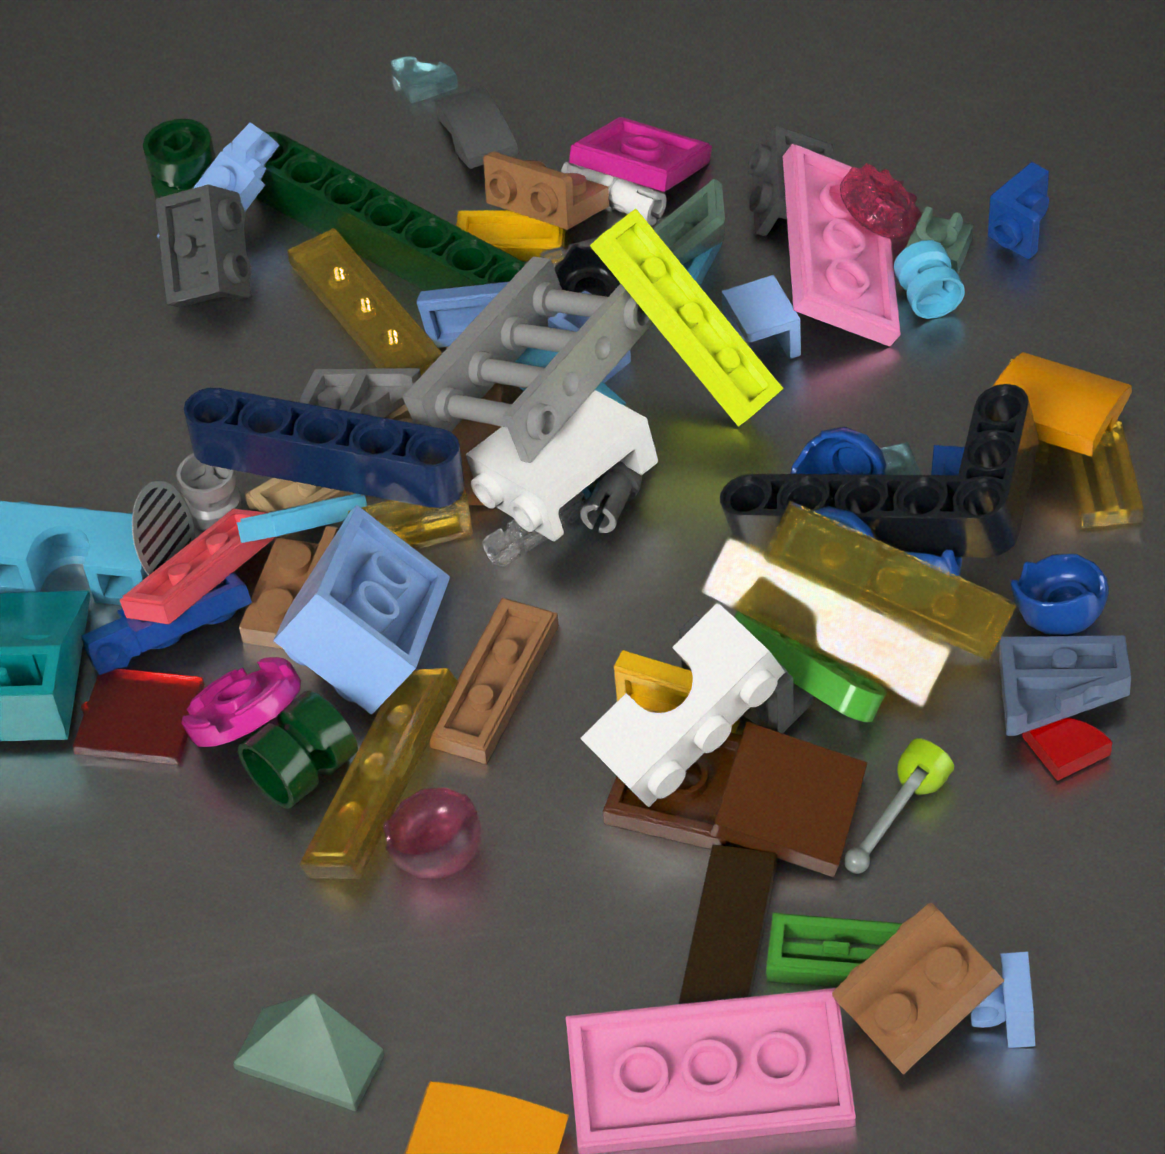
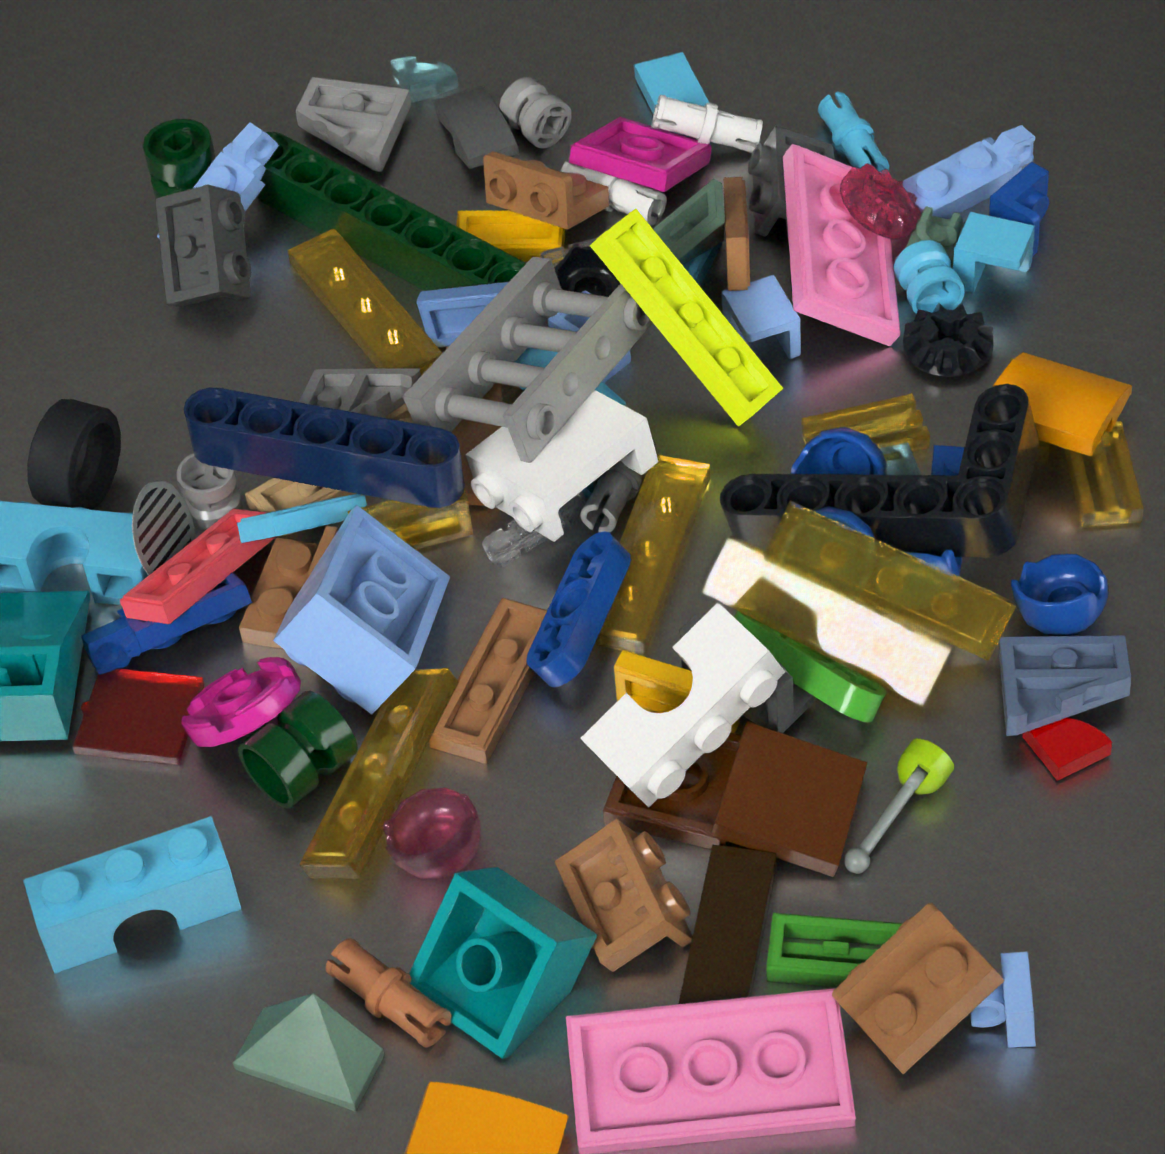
none -> medium azure arch [23,816,242,974]
none -> black tyre [27,399,121,510]
none -> light grey wing [296,77,412,172]
none -> nougat pin [326,938,452,1048]
none -> teal slope [409,867,598,1059]
none -> light grey wheel [499,77,572,148]
none -> blue beam [527,531,631,687]
none -> medium nougat bracket [554,818,693,972]
none -> clear yellow tile [594,454,711,655]
none -> medium azure tile [634,52,709,137]
none -> white pin [652,94,763,153]
none -> medium nougat tile [723,177,750,291]
none -> clear yellow tile [801,394,930,458]
none -> medium azure pin [818,92,890,179]
none -> light blue hinge [894,125,1035,220]
none -> black gear [903,303,994,377]
none -> medium azure panel [953,212,1035,293]

